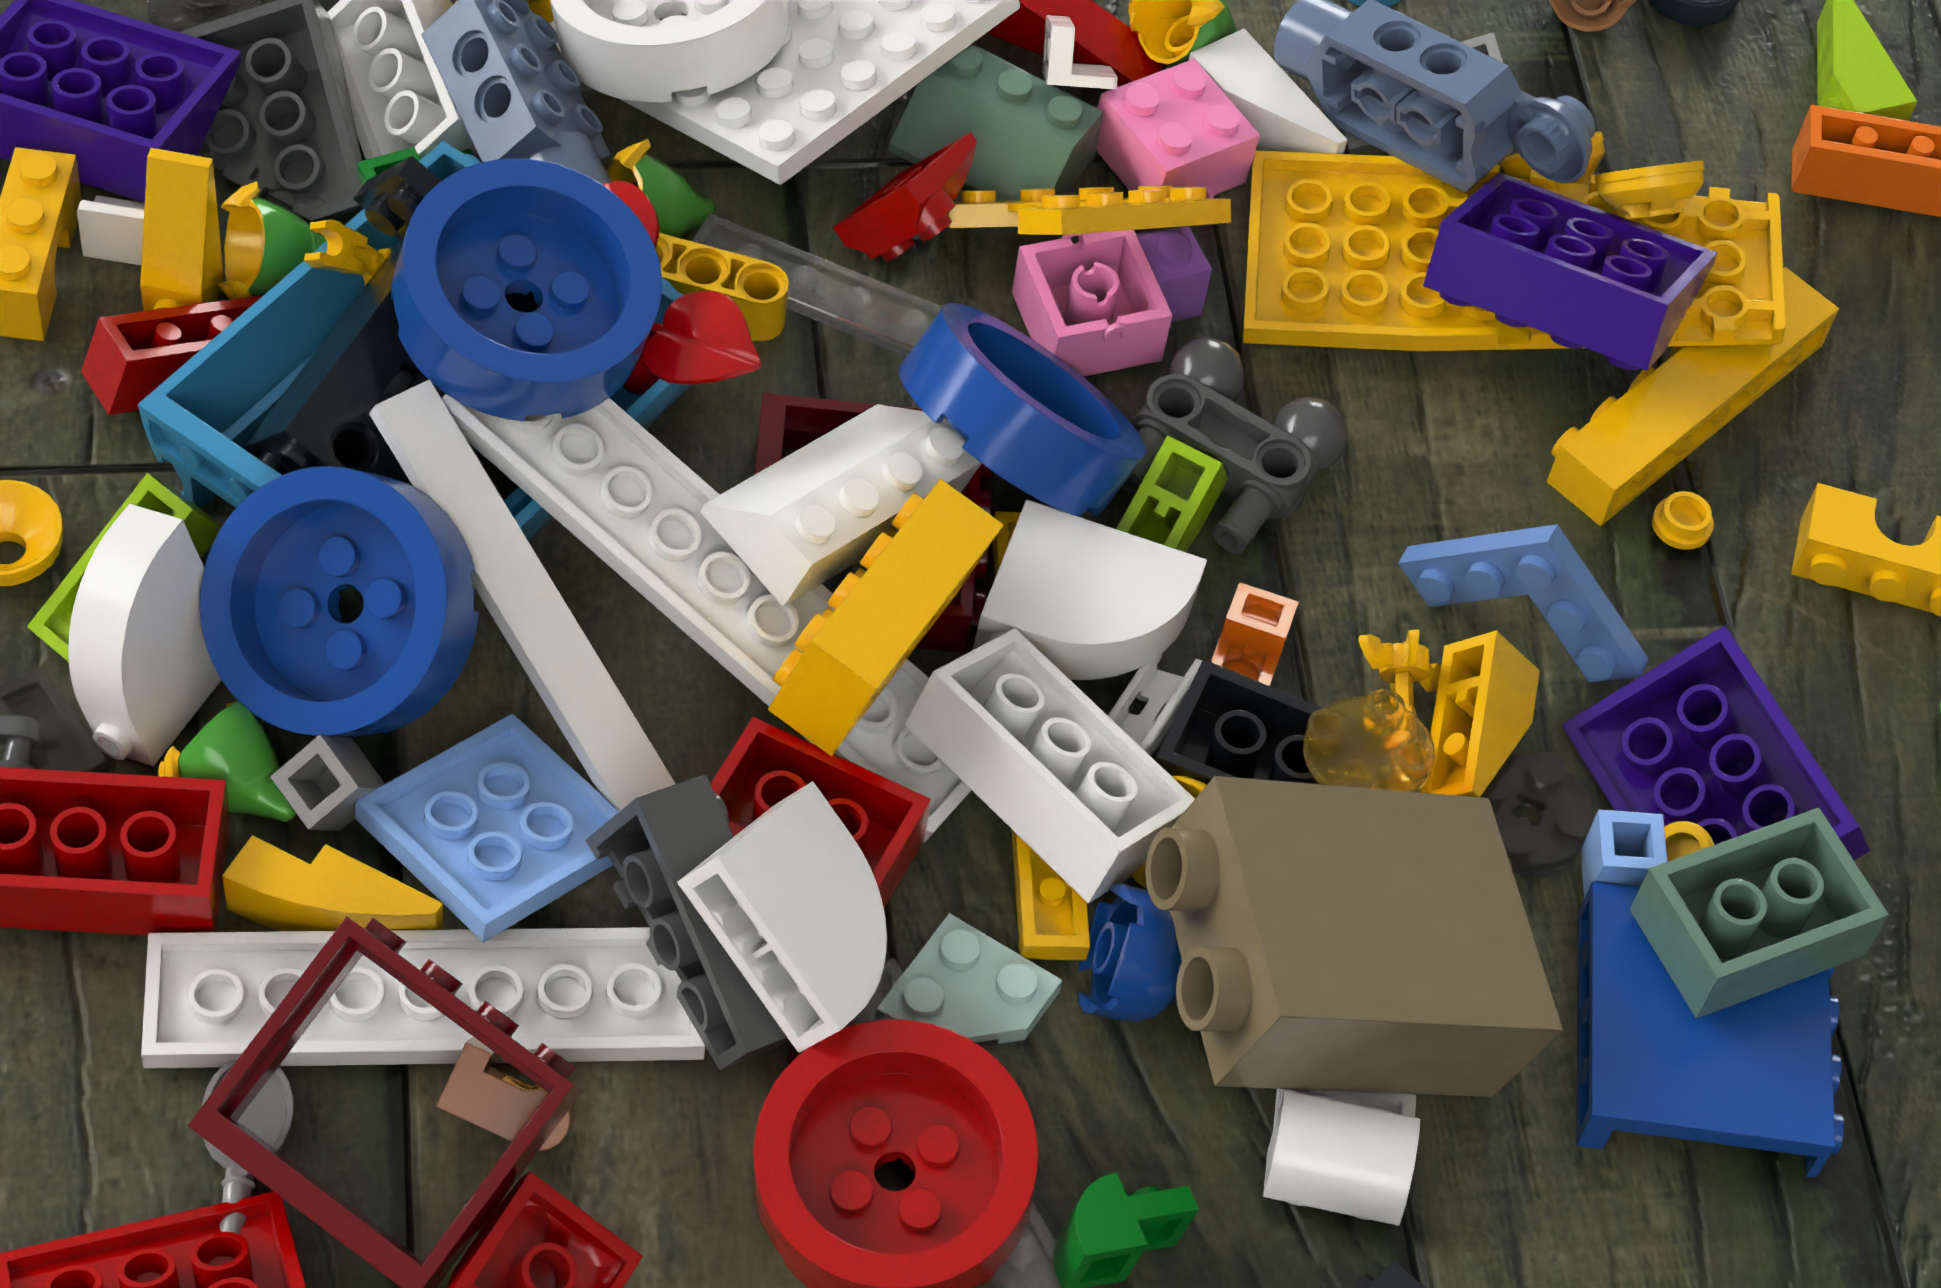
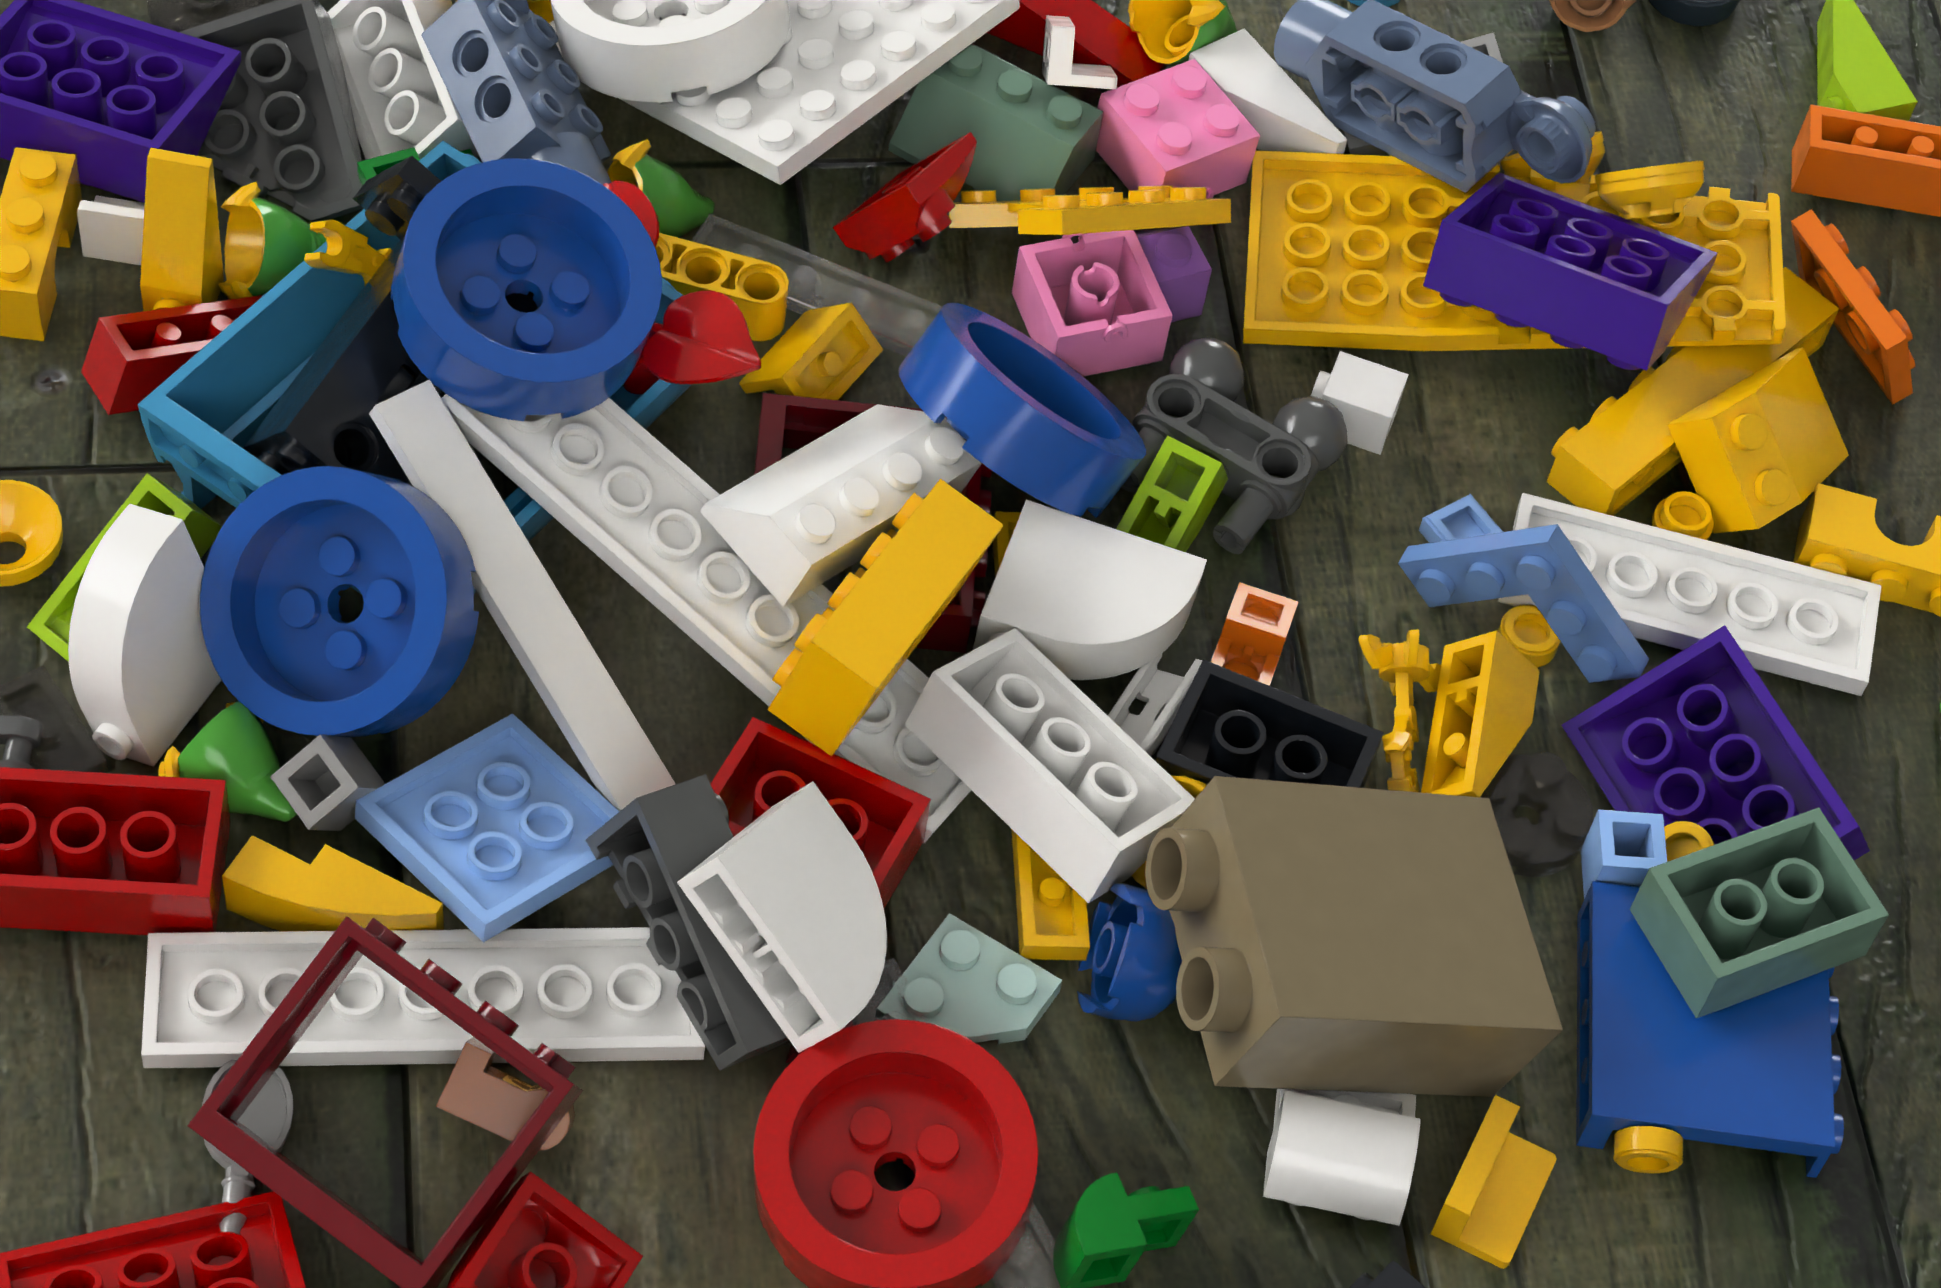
clear yellow dish [1303,689,1435,792] -> none
none -> yellow panel [739,302,883,400]
none -> white brick [1311,351,1409,455]
none -> light blue tile [1419,494,1503,543]
none -> yellow panel [1431,1095,1557,1269]
none -> white plate [1498,493,1882,696]
none -> yellow tile [1498,605,1561,668]
none -> yellow tile [1613,1126,1683,1174]
none -> yellow slope [1667,347,1849,534]
none -> orange plate [1791,209,1916,405]

